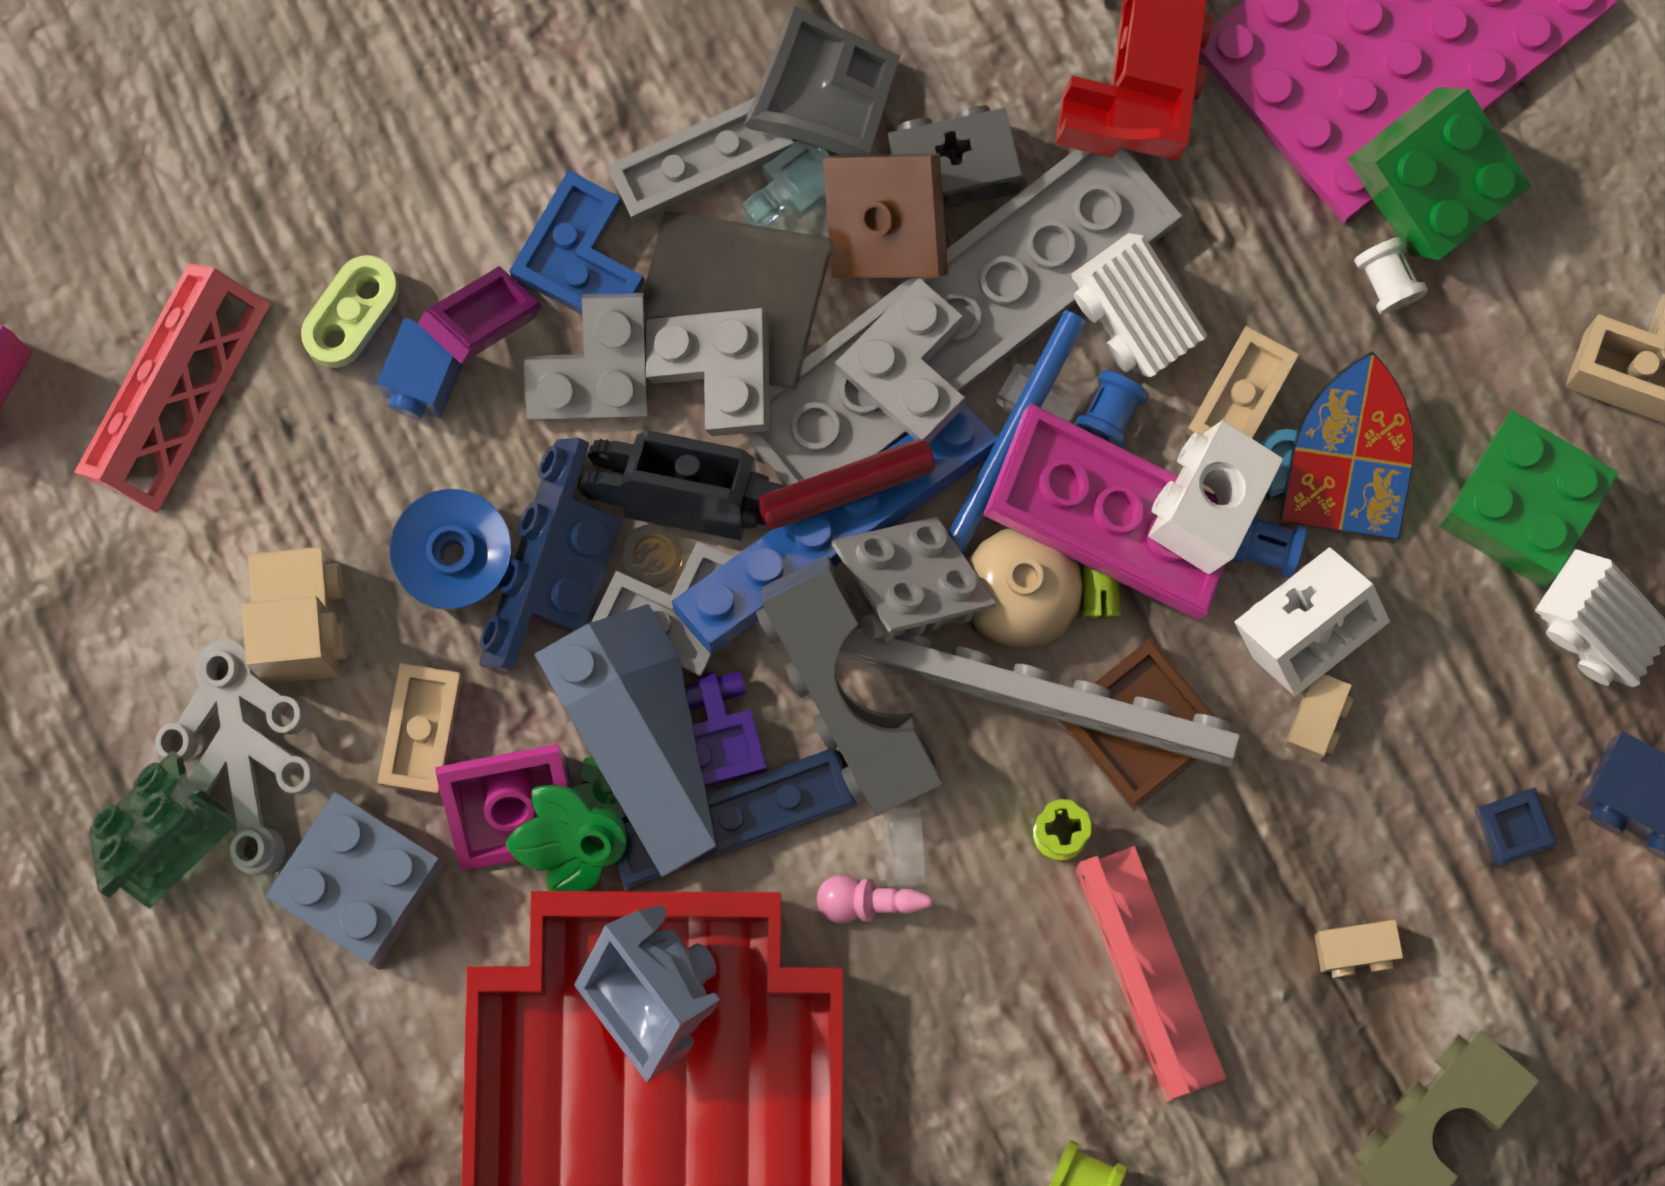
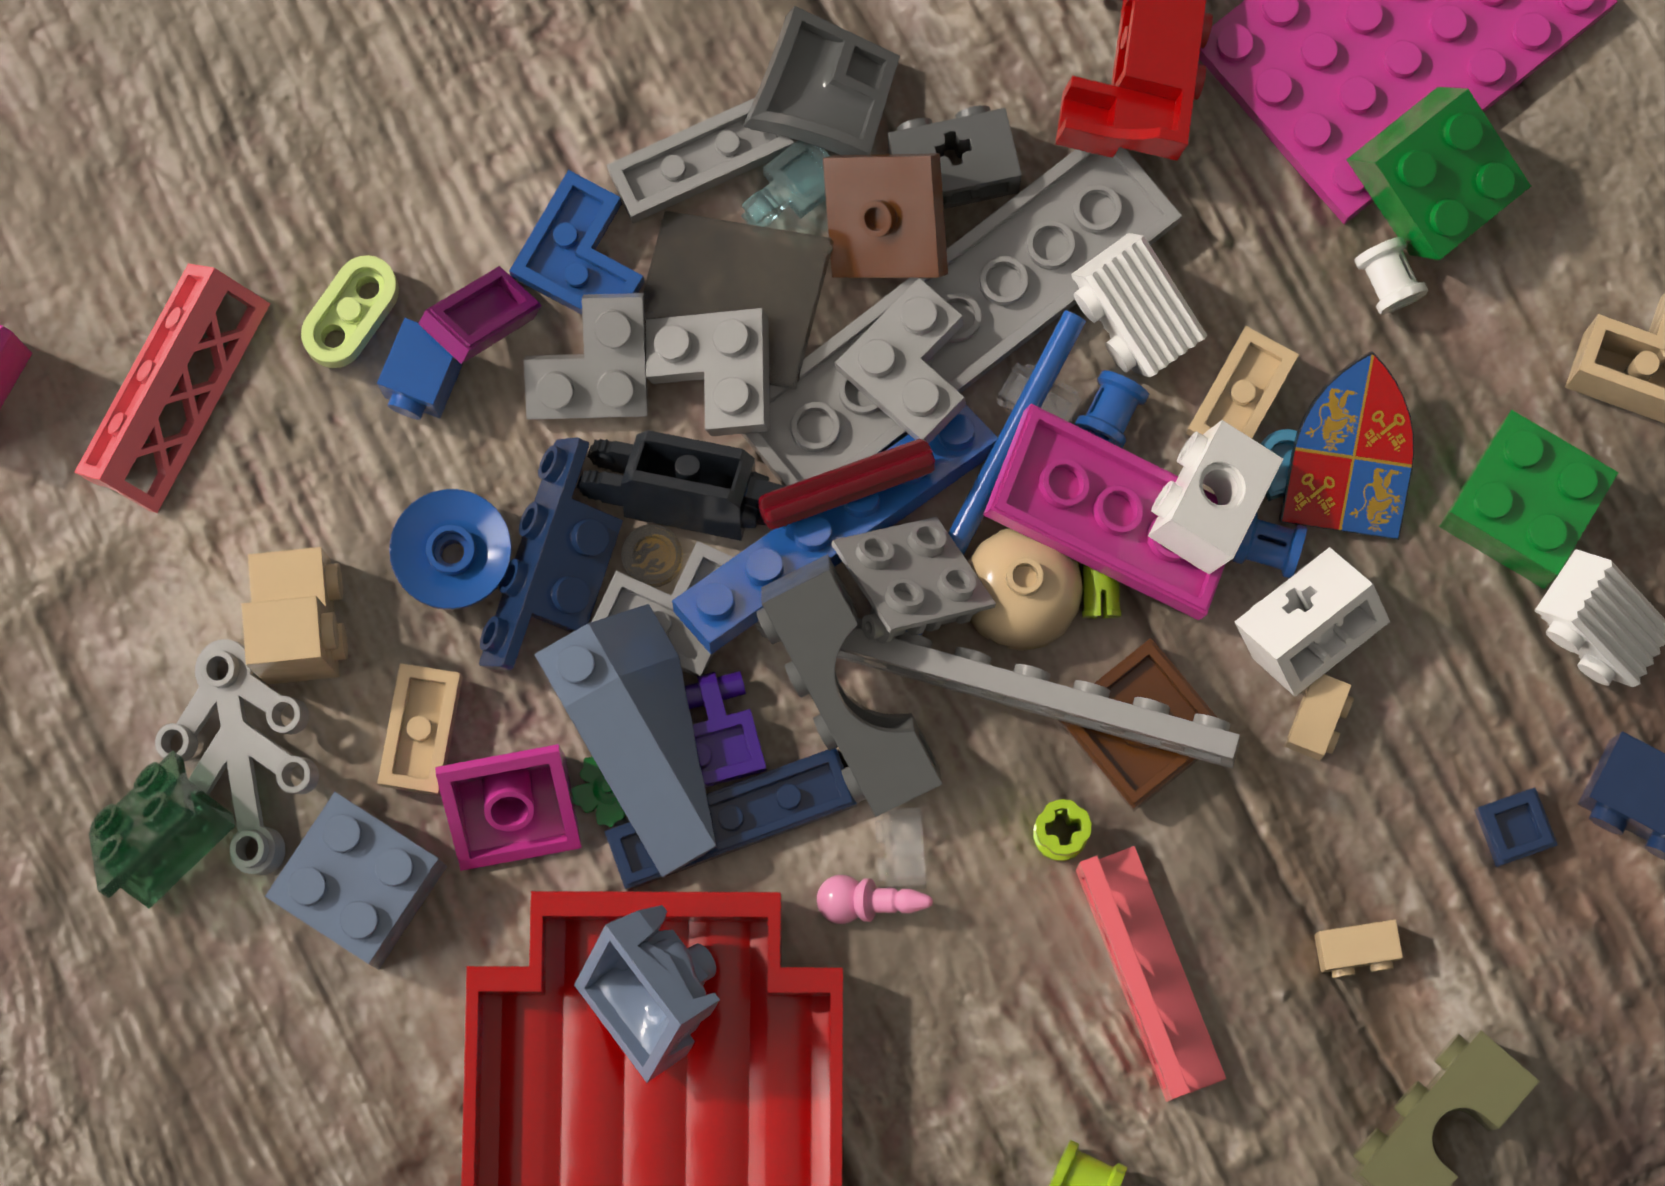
green plate [506,785,628,891] -> none

